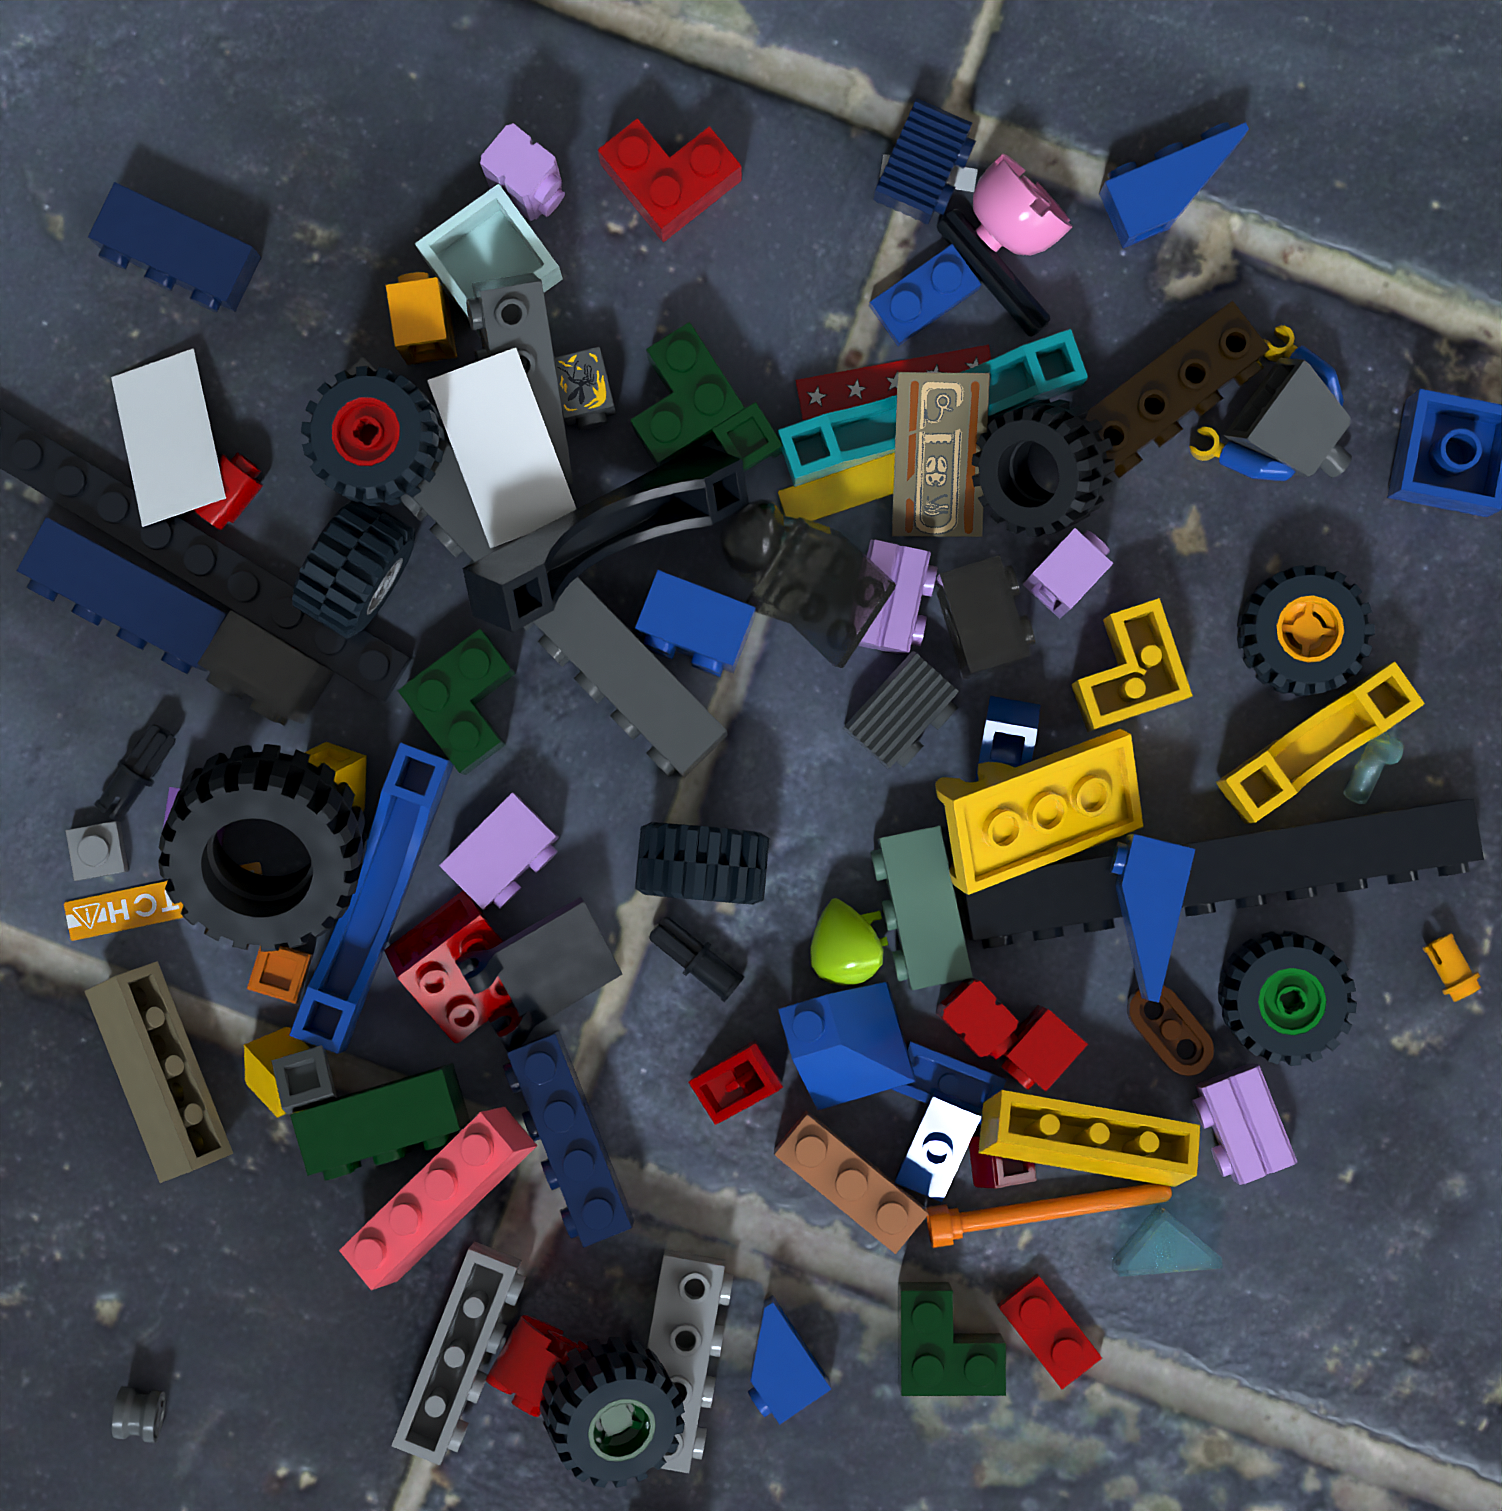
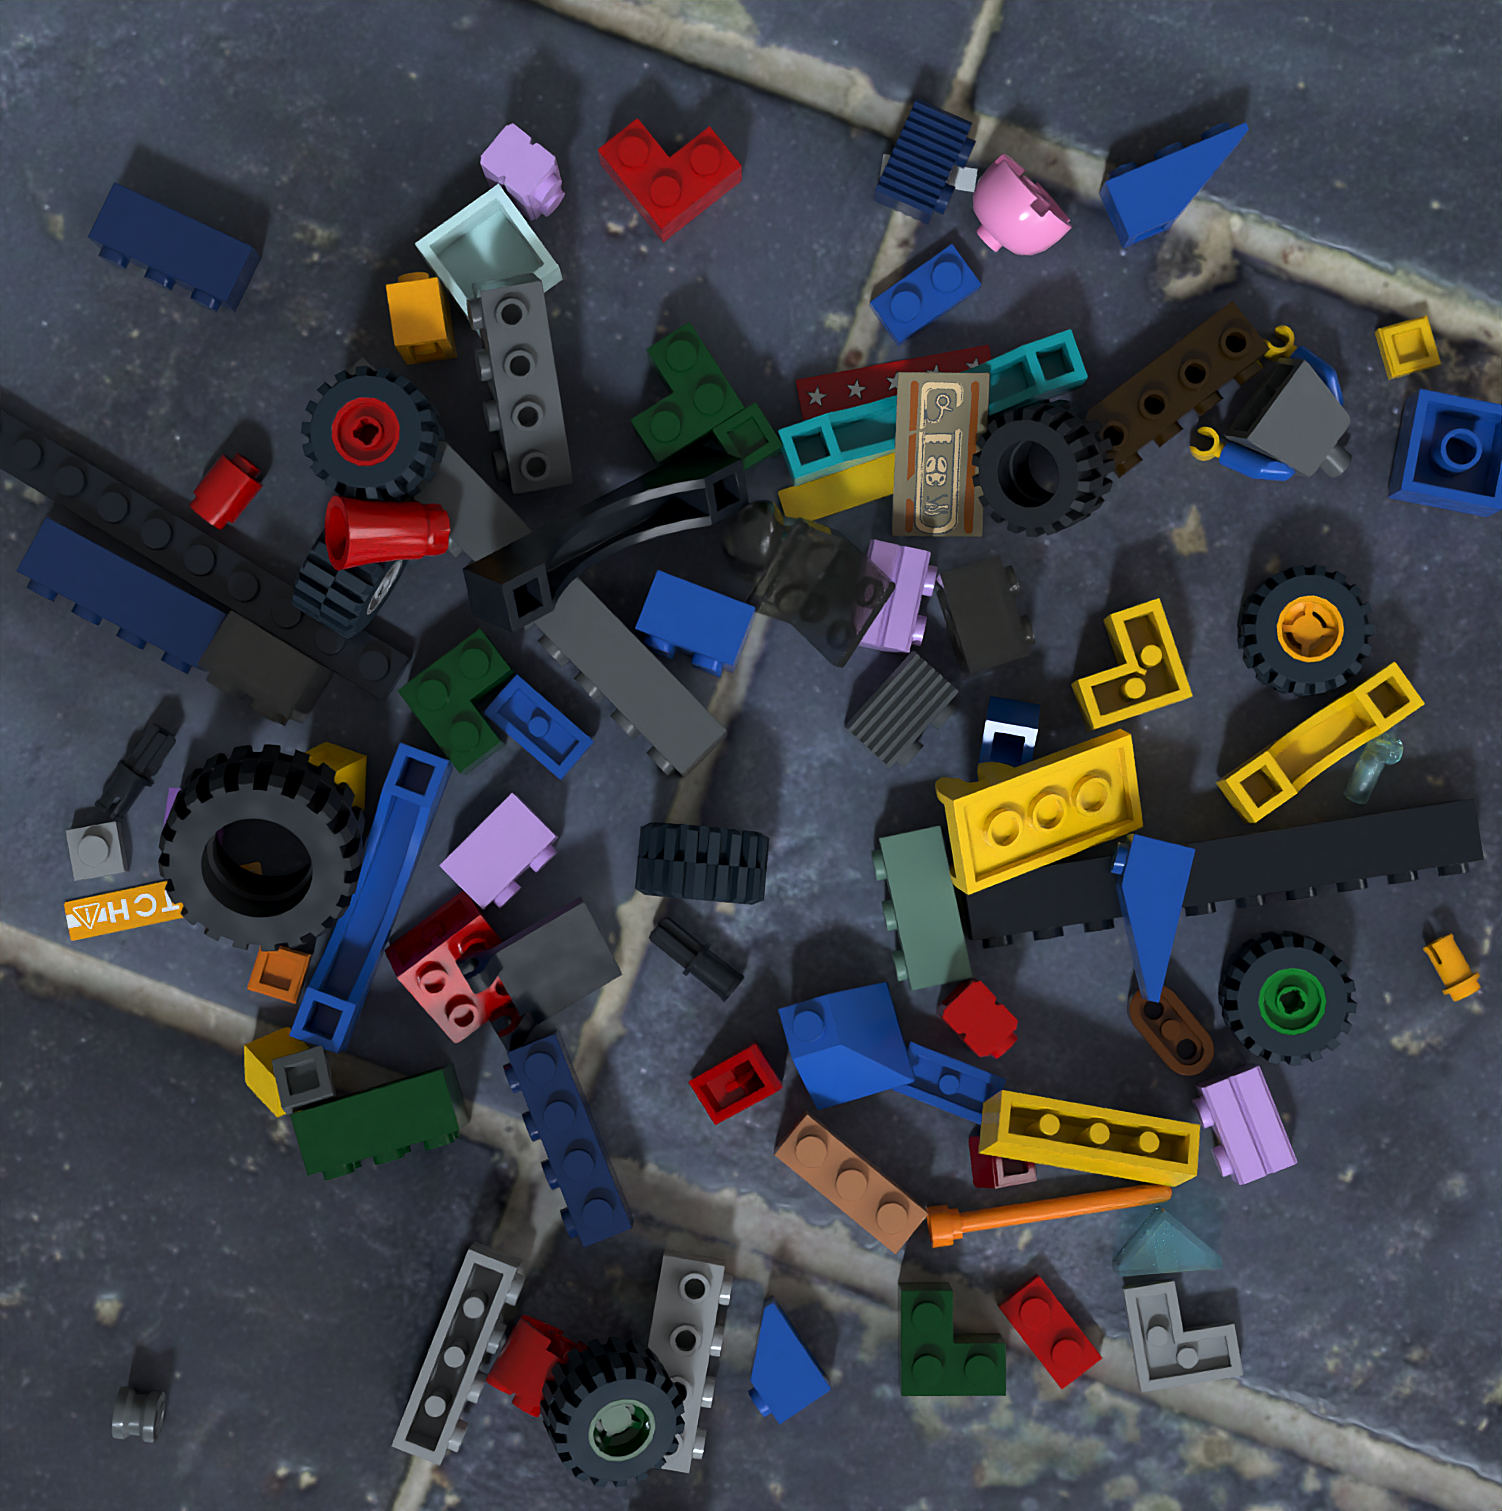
dark tan brick [85,961,233,1183] -> none
white sticker [111,348,226,527] -> none
coral brick [339,1107,538,1290] -> none
white sticker [427,347,576,548] -> none
dark grey brick [554,347,616,430] -> none
lime piece [810,898,888,986] -> none
plate [895,1090,982,1202] -> none
black axle [937,209,1050,337] -> none
red brick [1001,1005,1088,1091] -> none
lavender brick [1023,528,1113,619] -> none
none -> red plant [325,495,450,571]
none -> blue plate [483,674,595,780]
none -> light grey plate [1121,1278,1243,1392]
none -> yellow tile [1374,315,1441,380]

